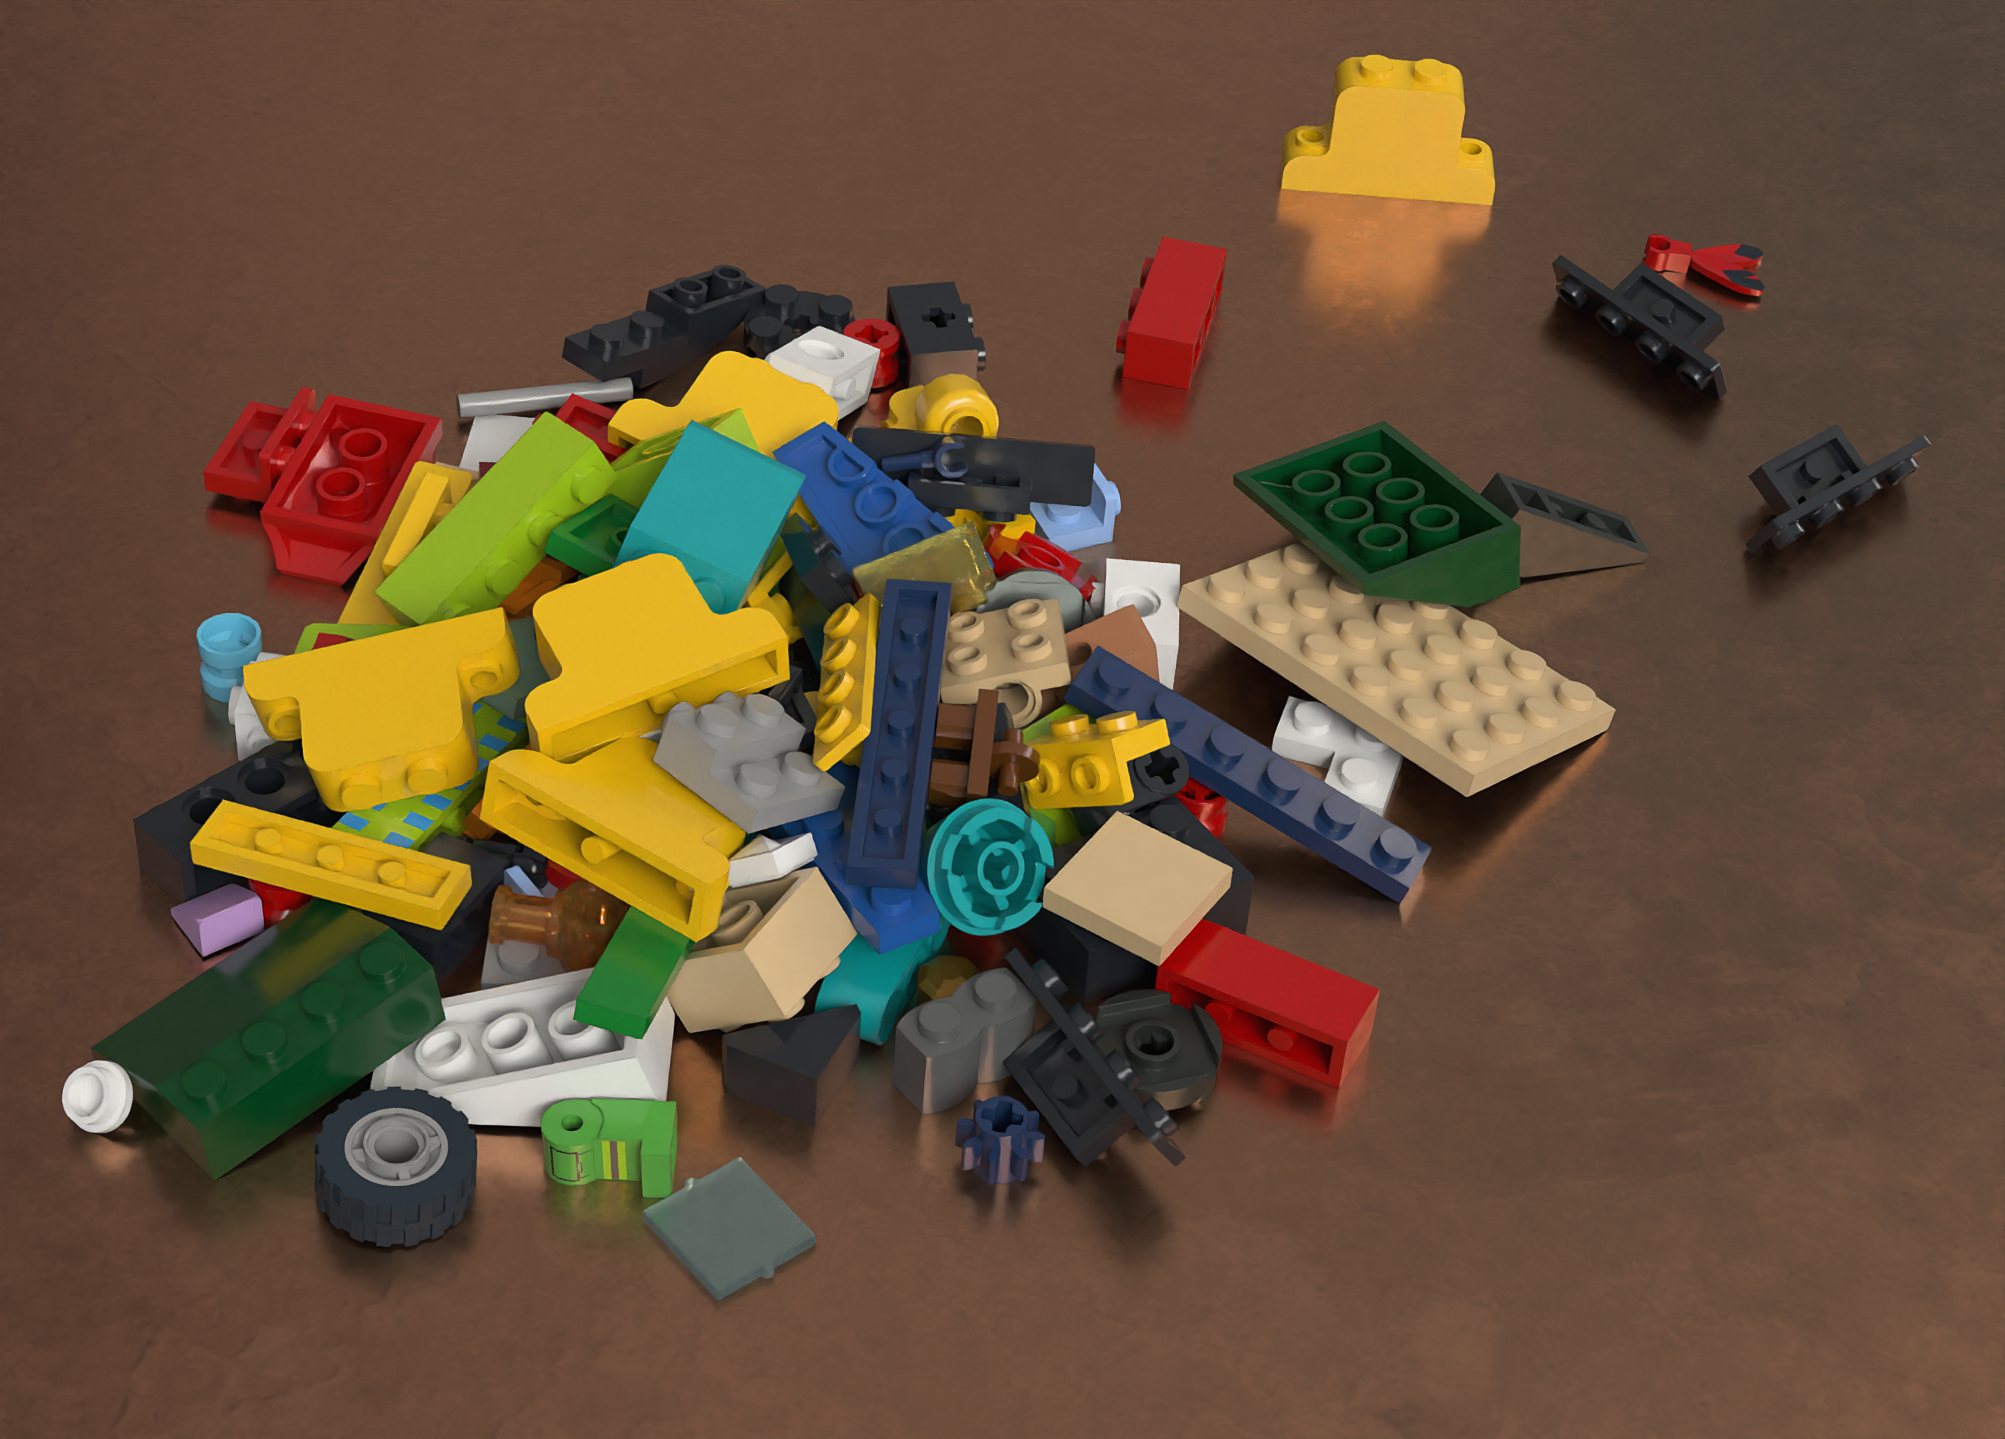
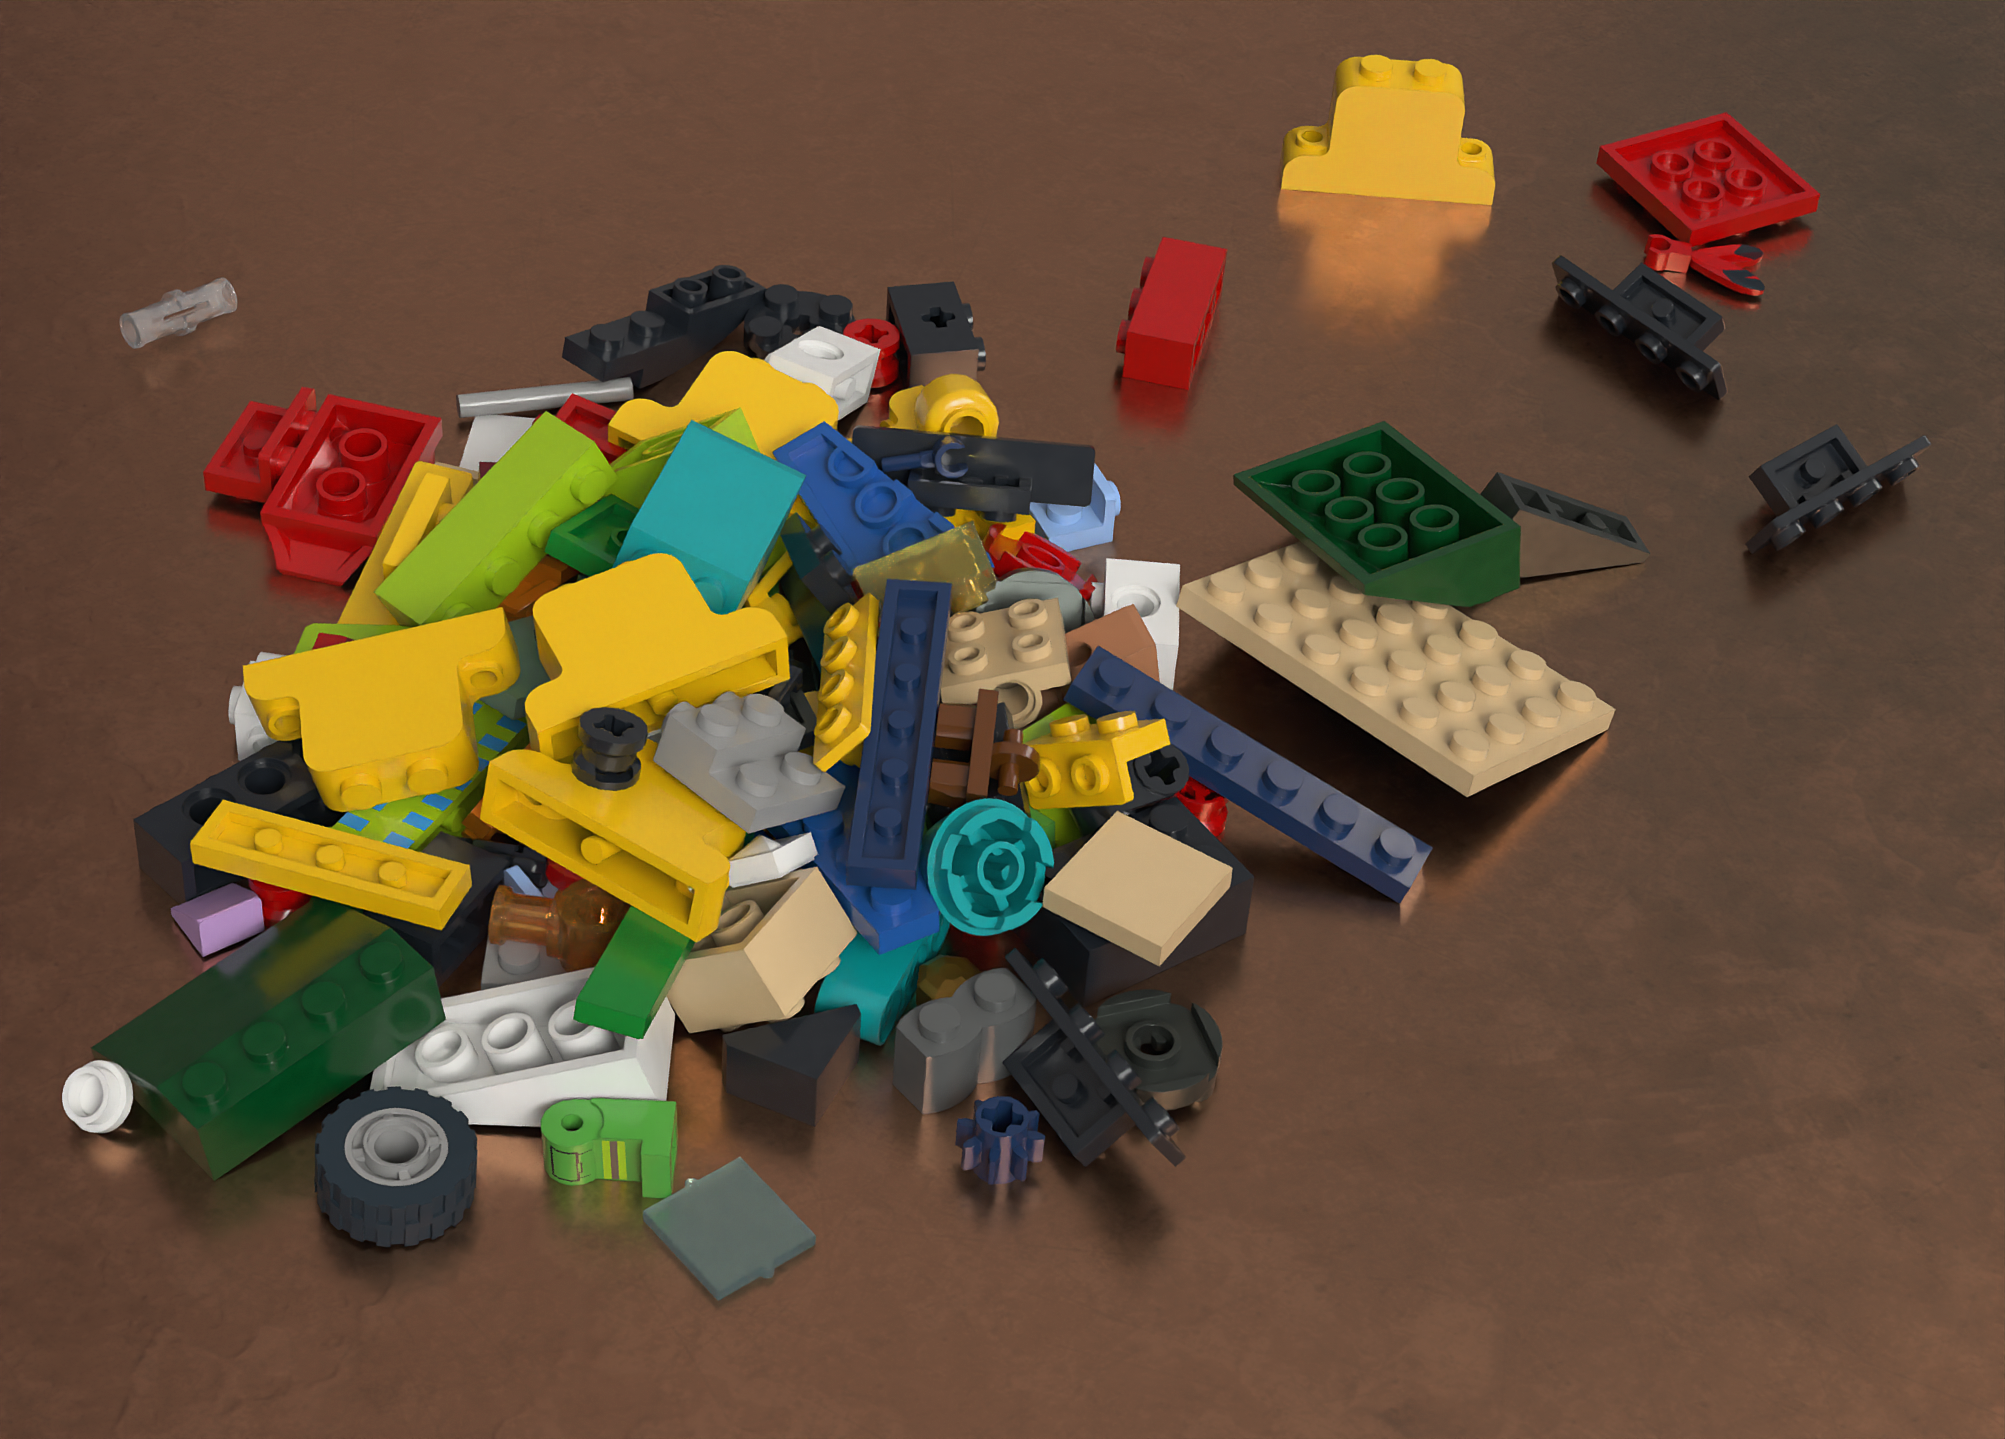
medium azure wheel [196,613,263,702] -> none
red brick [1155,918,1380,1089] -> none
white plate [1272,696,1404,817] -> none
none -> clear pin [119,277,238,349]
none -> black wheel [571,707,648,791]
none -> red plate [1596,112,1821,247]

